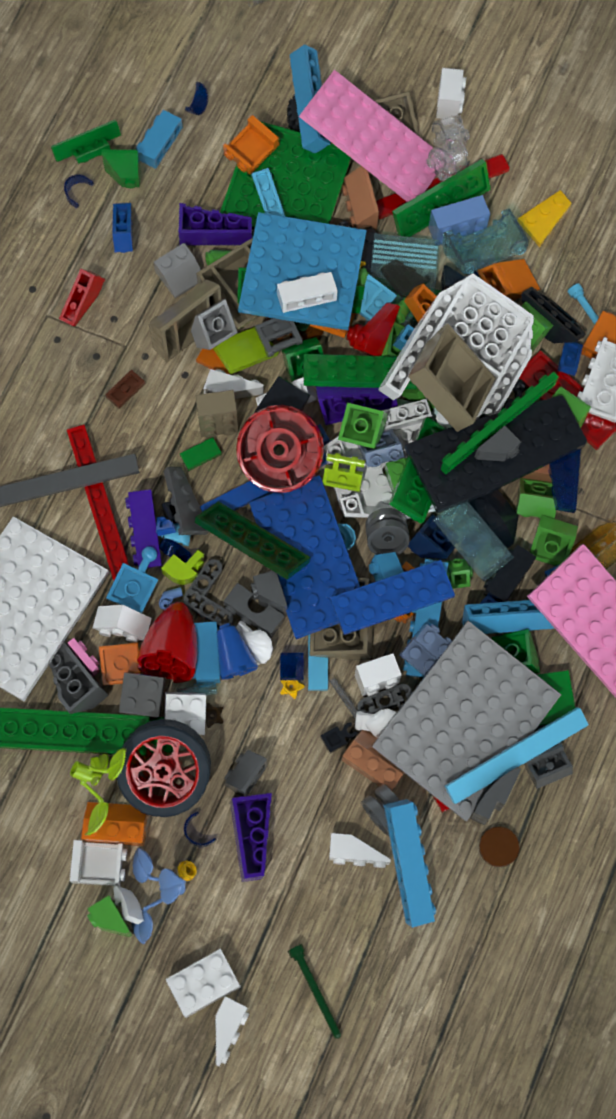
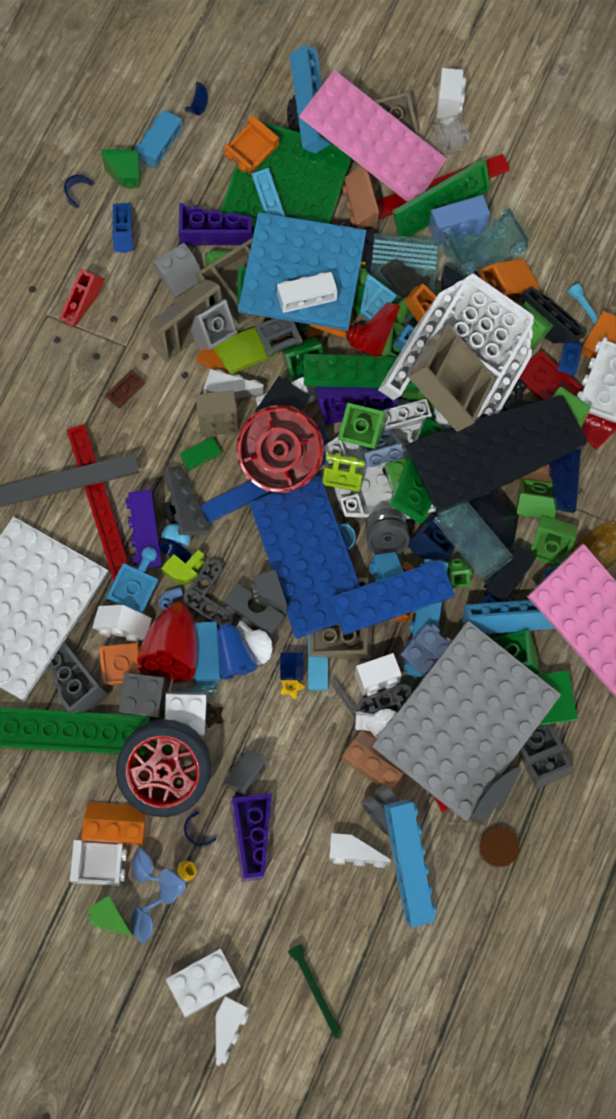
green bracket [51,120,121,164] -> none
bright pink plate [68,638,100,676] -> none
lime plant [70,748,127,835] -> none
white slope [113,886,144,924] -> none
blue tile [156,517,176,536] -> none
dark green plate [194,501,311,580] -> none
black plate [320,722,357,754] -> none
clear brick [426,138,470,182] -> none
green plate [441,372,559,475] -> none
medium azure tile [445,707,589,804] -> none
dark grey slope [474,426,521,461] -> none
yellow wing [518,190,571,248] -> none

